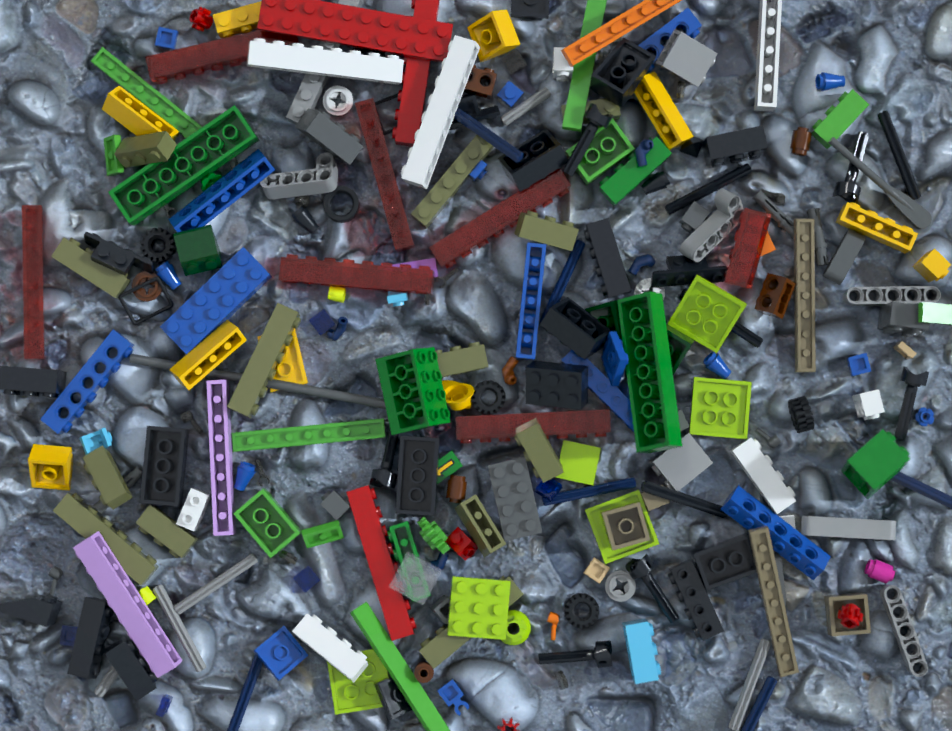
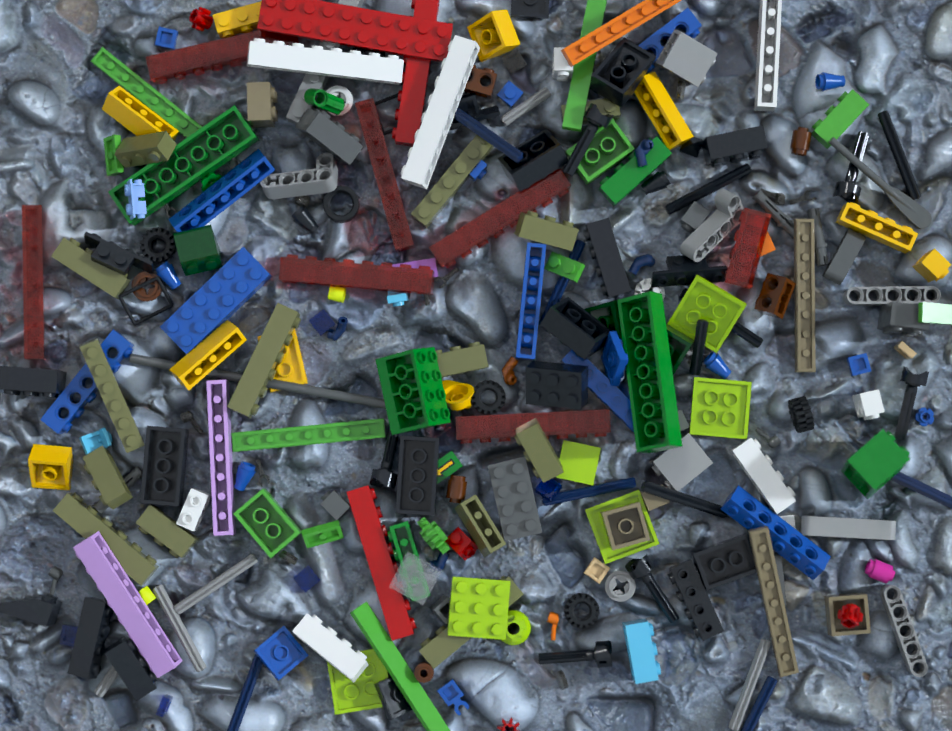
none -> olive brick [79,337,145,453]
none -> light blue hinge [124,179,147,220]
none -> dark tan brick [247,82,278,128]
none -> green piece [304,88,345,115]
none -> bright green plate [544,252,585,283]
none -> black axle [689,319,709,375]
none -> clear smoke hand [789,190,817,205]

